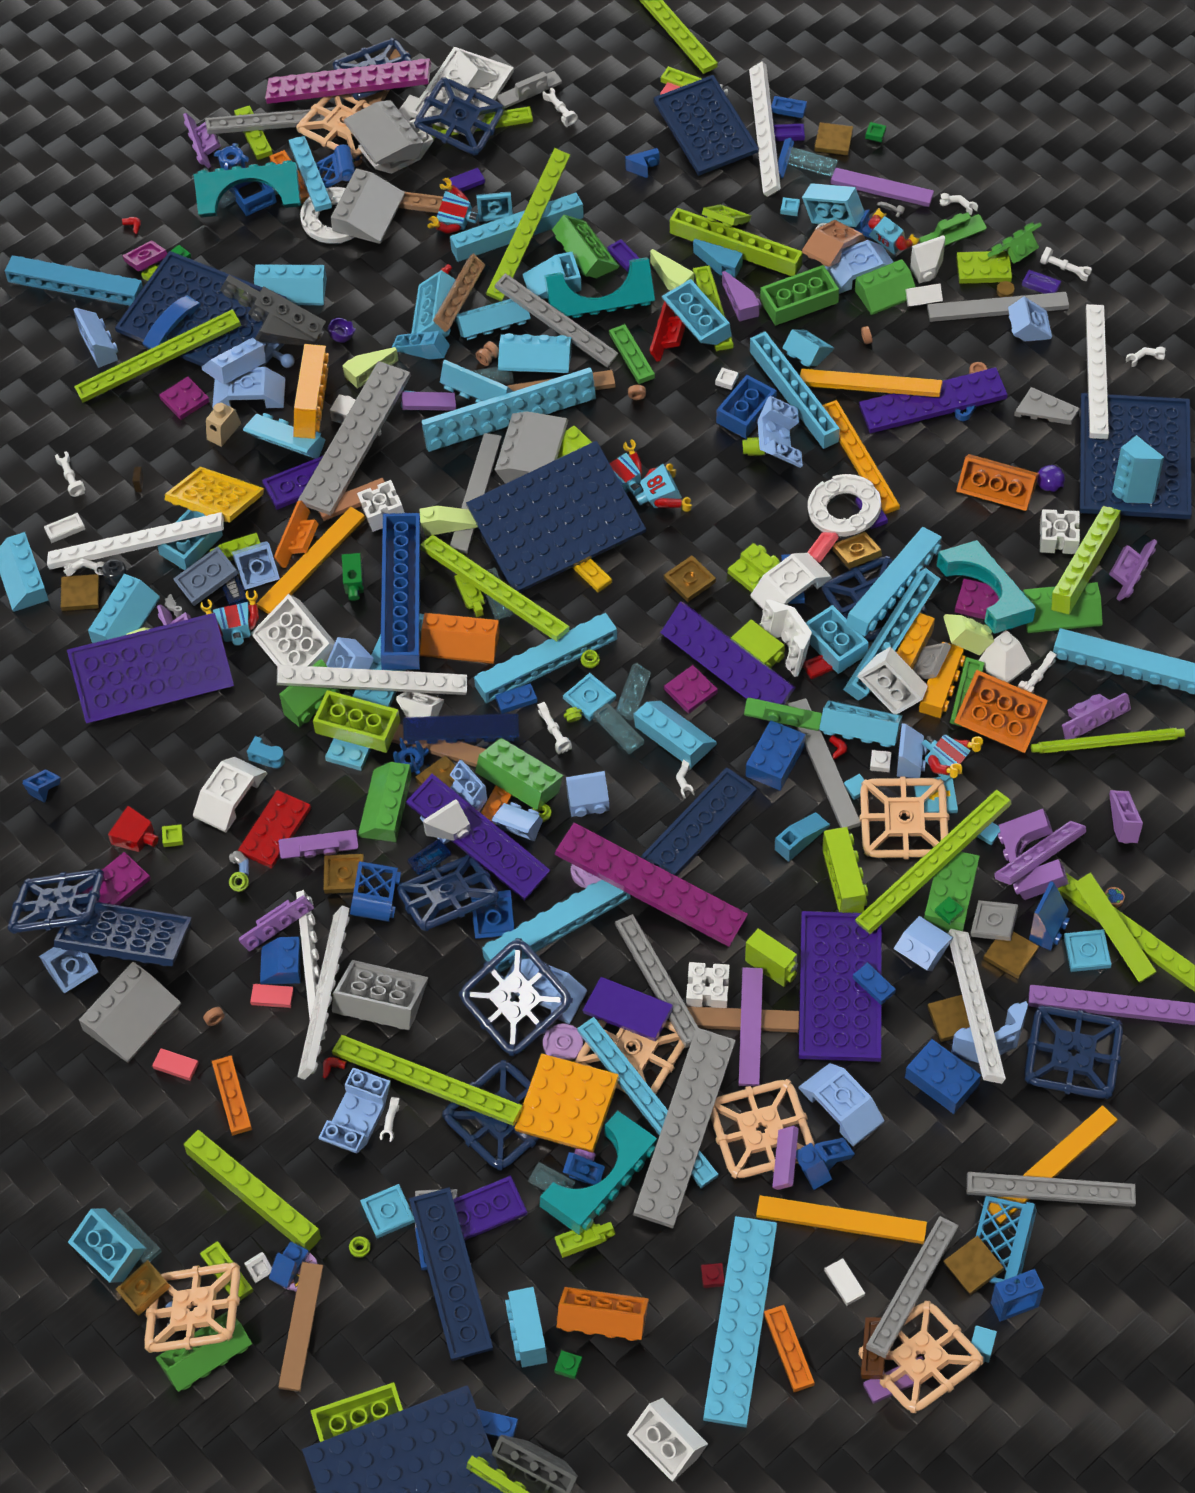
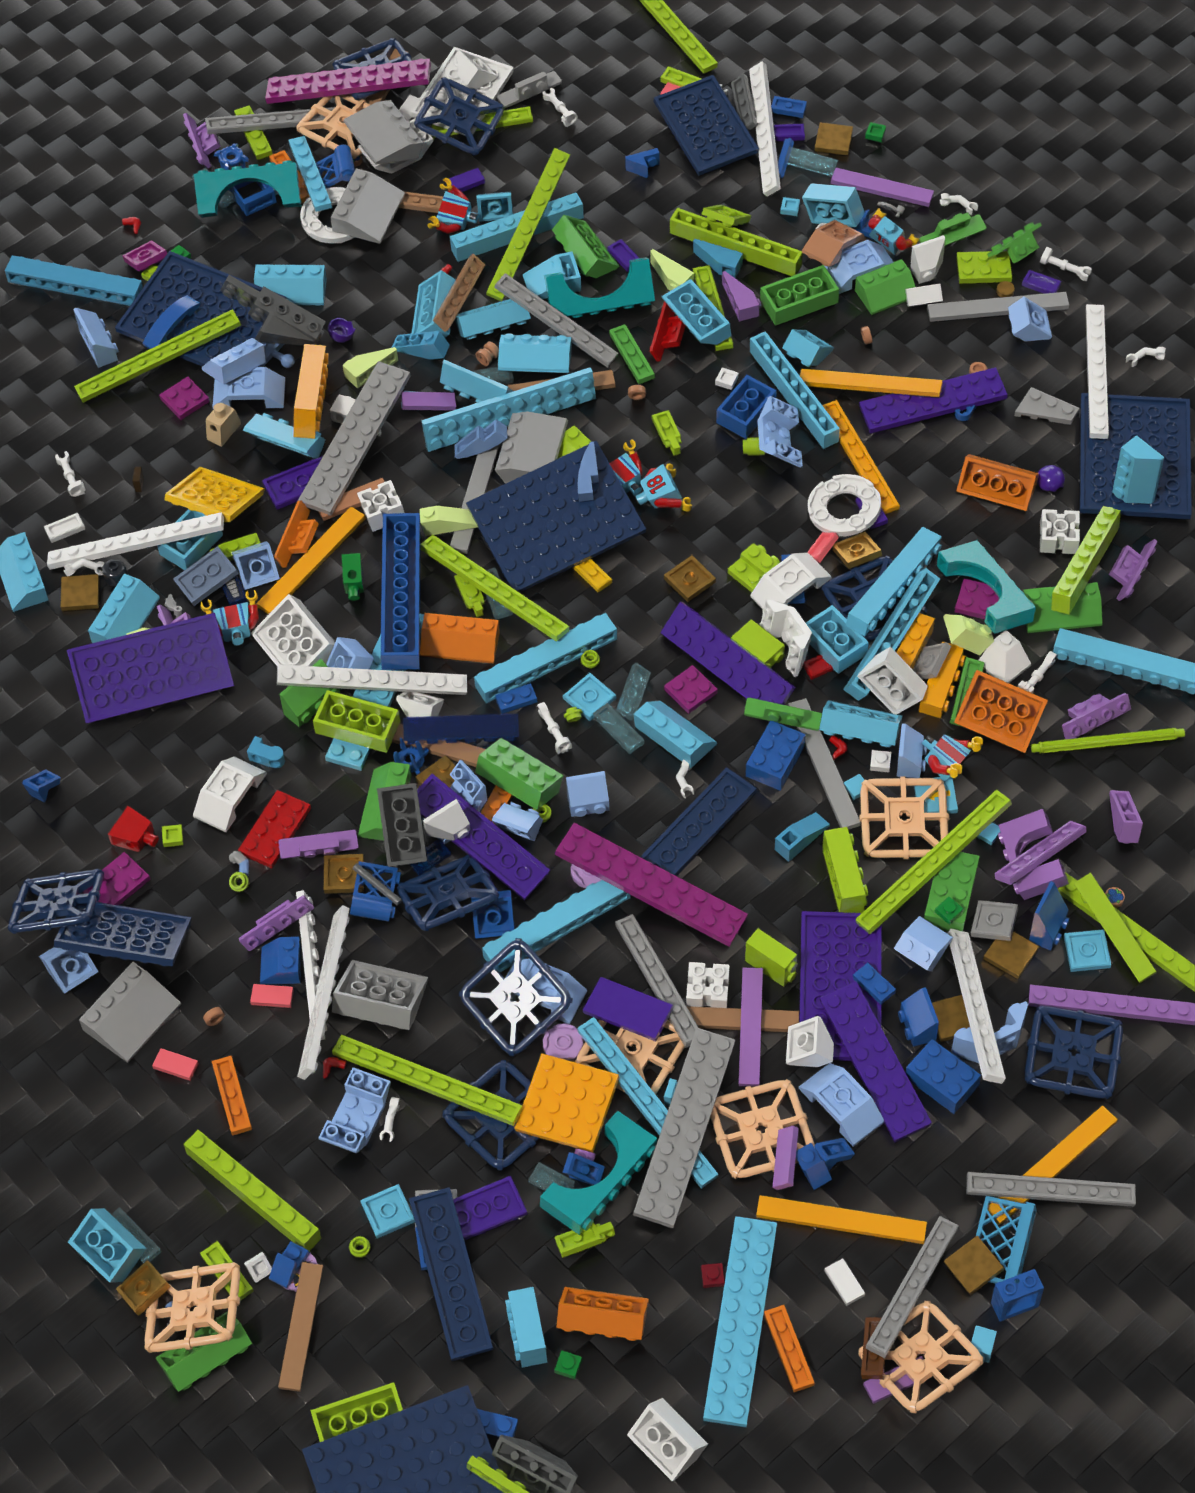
none -> dark grey bar [353,863,402,906]
none -> dark grey brick [377,783,427,867]
none -> medium blue slope [455,419,507,459]
none -> medium blue slope [578,442,599,502]
none -> lime hinge [652,410,682,455]
none -> medium azure tile [664,1078,678,1106]
none -> dark grey tile [731,74,757,131]
none -> white slope [786,1016,834,1067]
none -> dark purple plate [820,981,932,1142]
none -> blue slope [898,987,939,1047]

